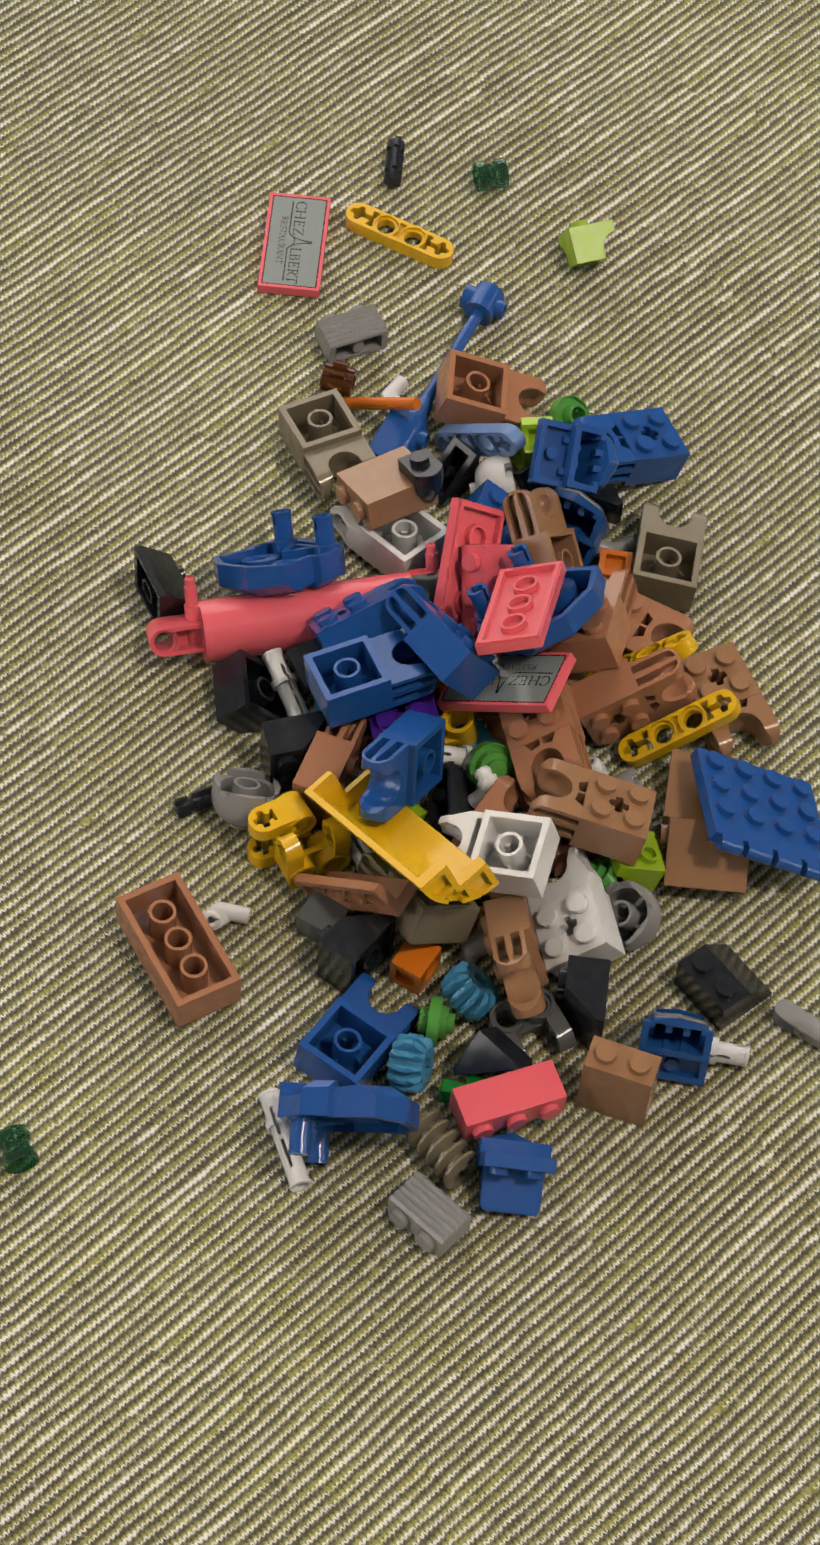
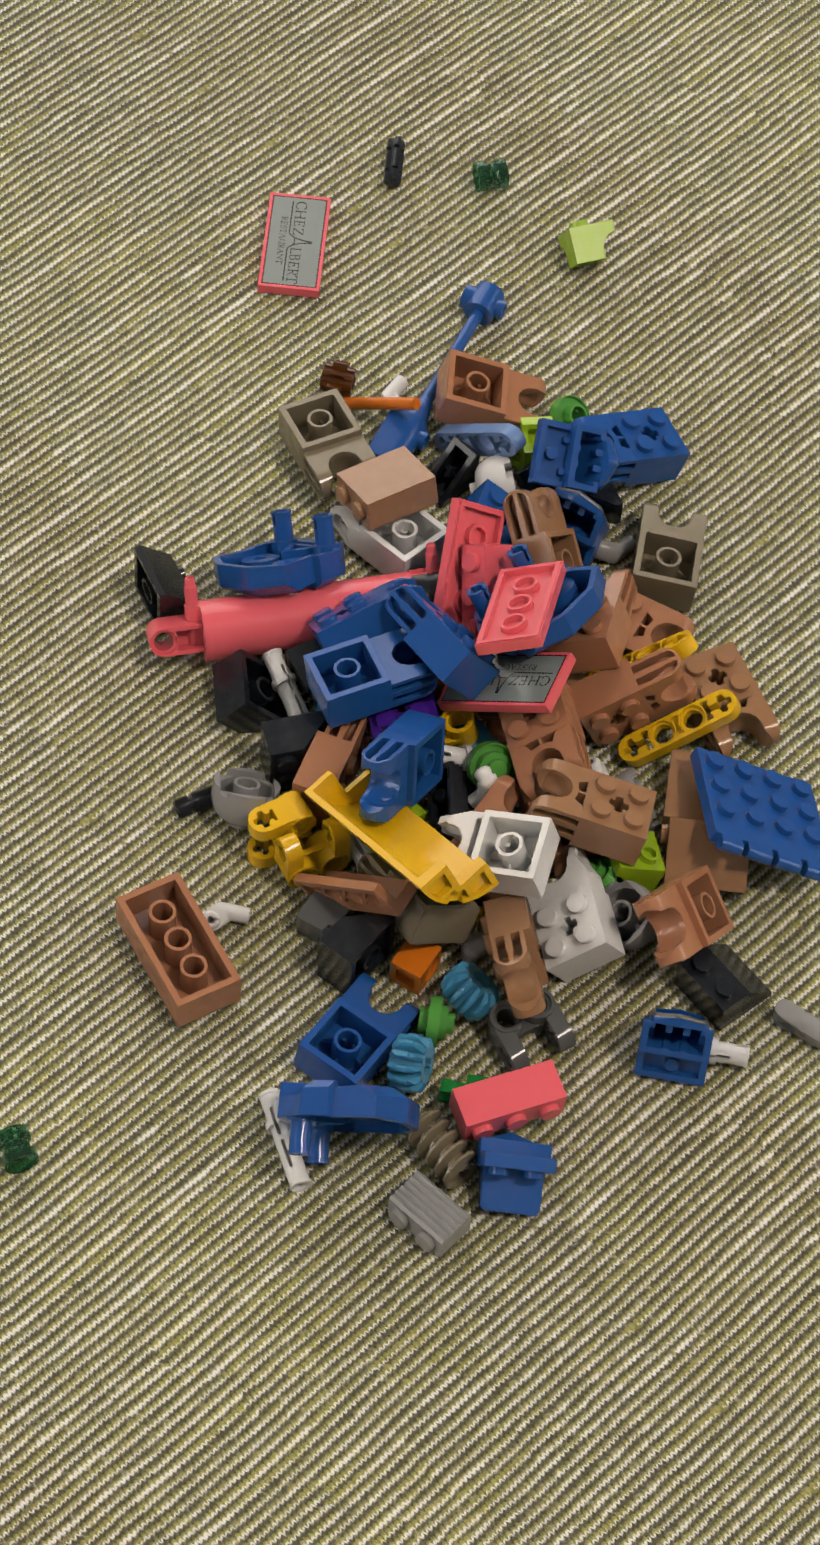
light grey brick [315,304,388,363] -> none
yellow beam [345,202,454,269] -> none
black plate [398,448,444,502] -> none
black slope [453,1027,533,1076] -> none
black slope [555,955,611,1050] -> none
medium nougat brick [576,1035,662,1127] -> none
orange tile [598,548,633,579] -> none
none -> nougat brick [632,865,735,969]

